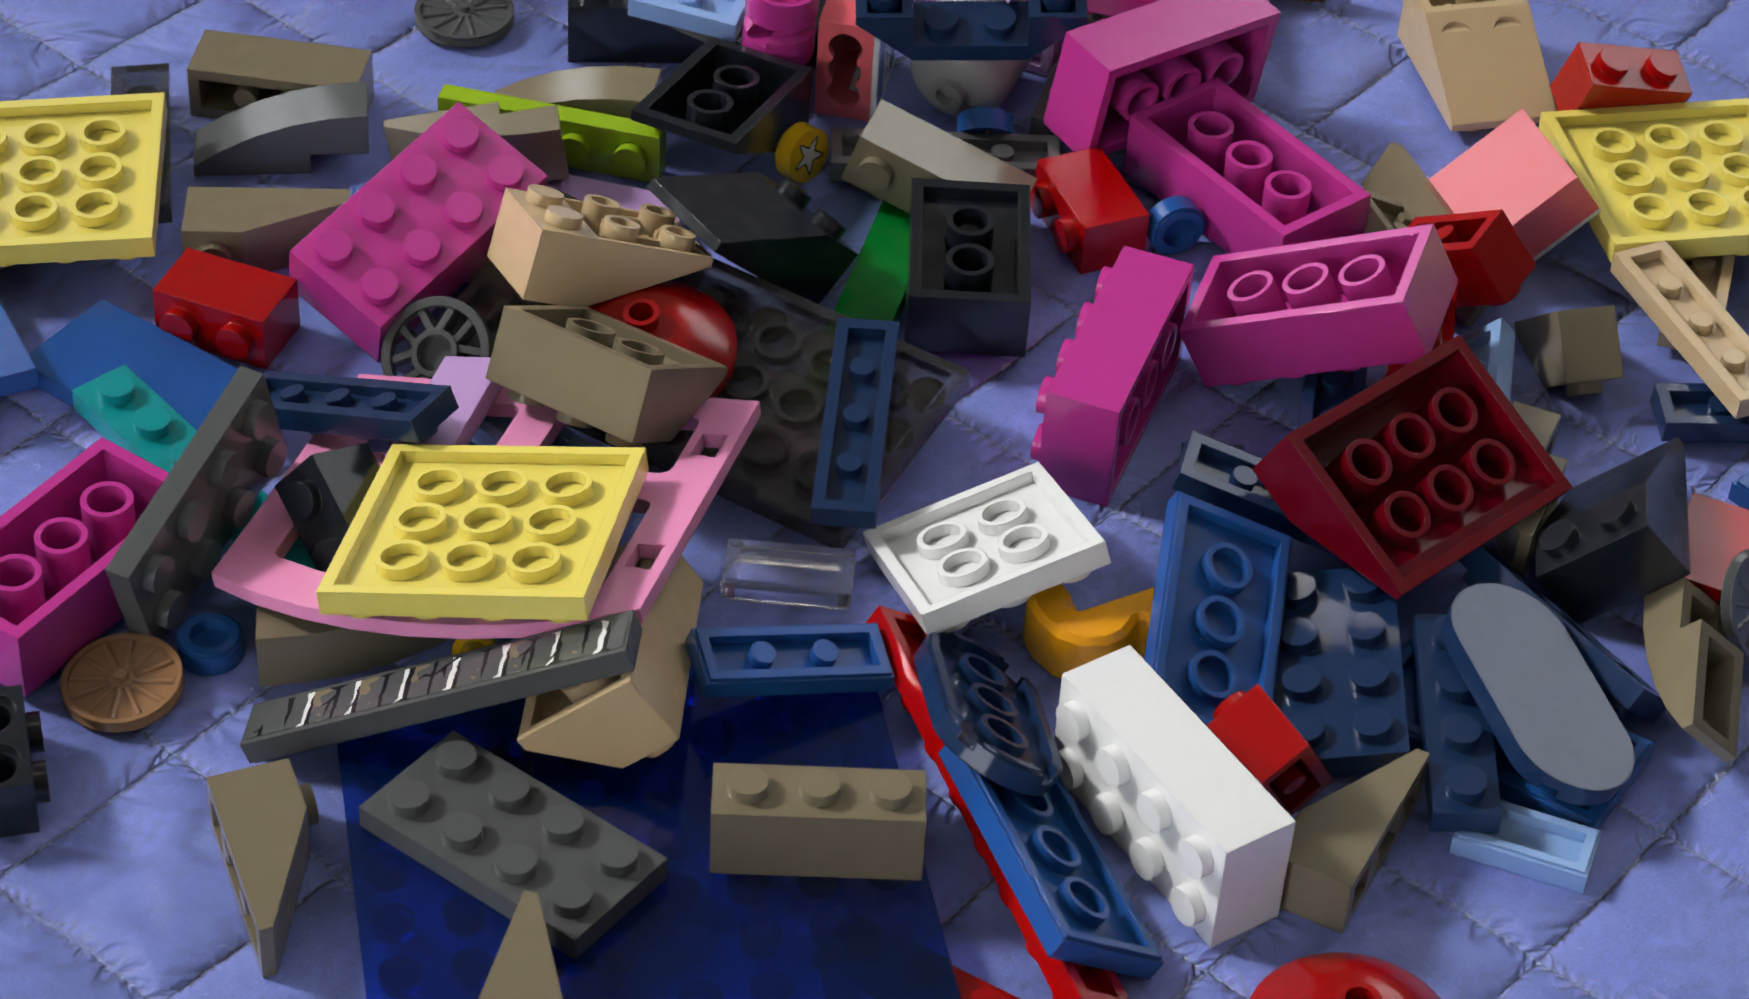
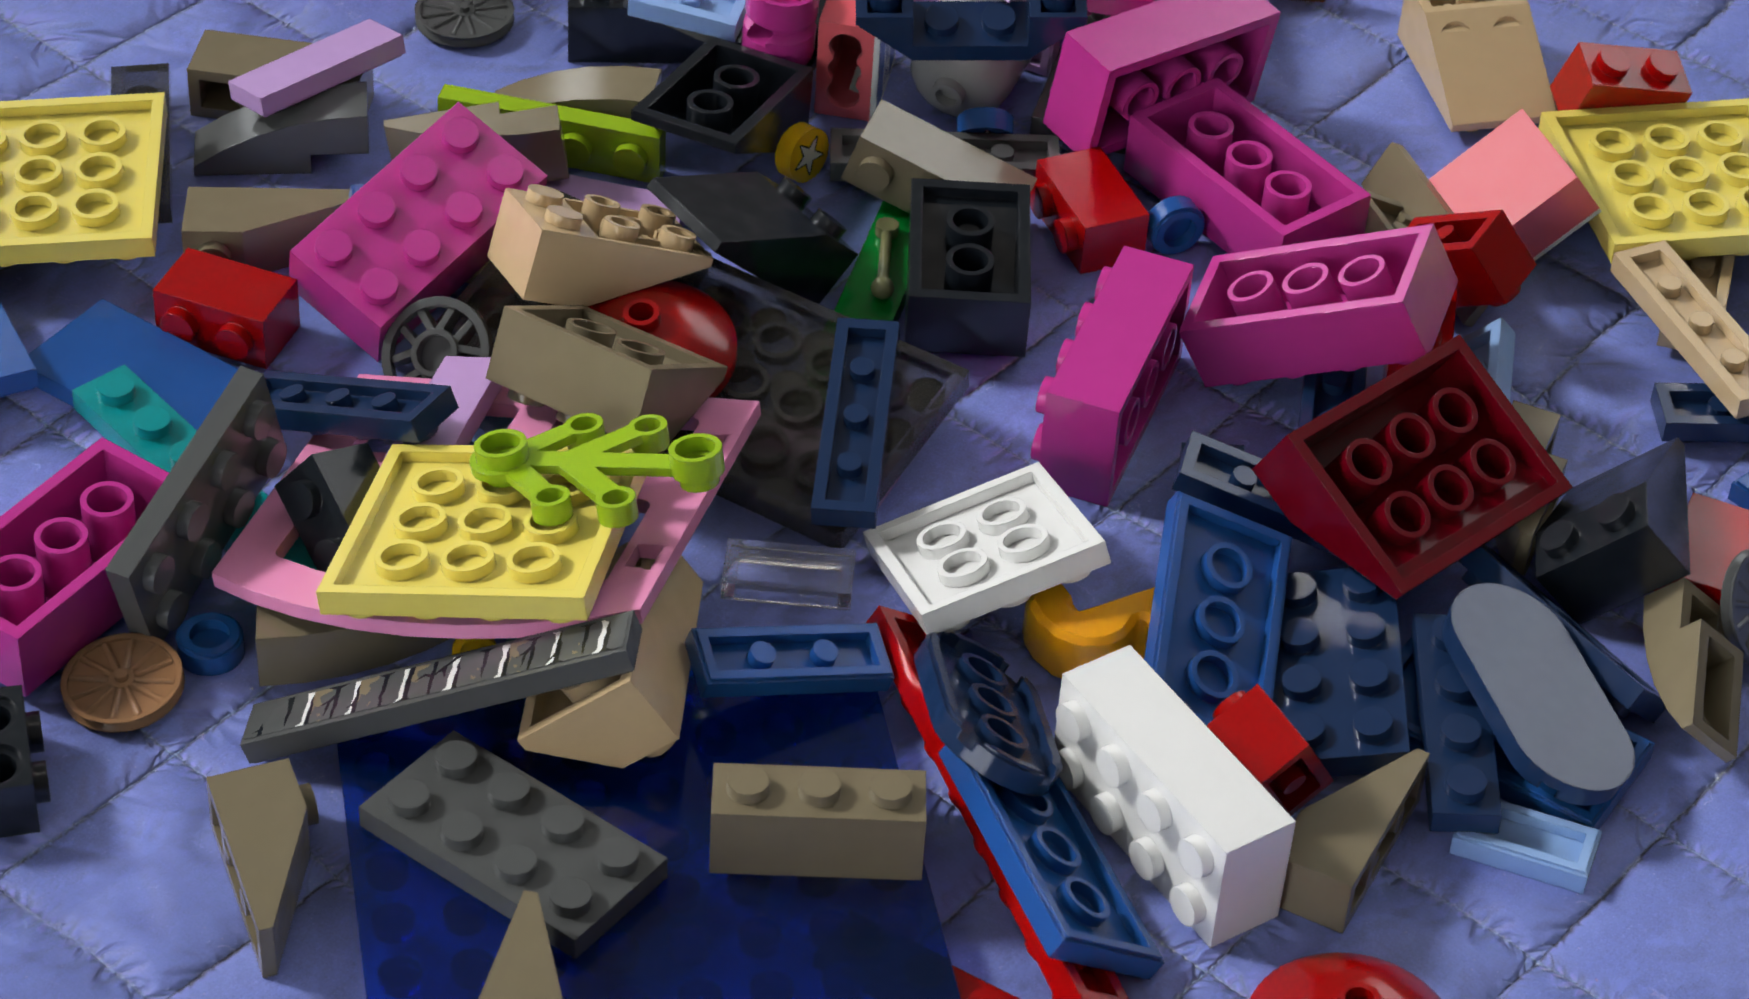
dark tan slope [1514,305,1623,397] -> none
none -> lavender tile [228,18,406,118]
none -> lime plant [469,413,725,528]
none -> olive hinge [871,217,899,300]

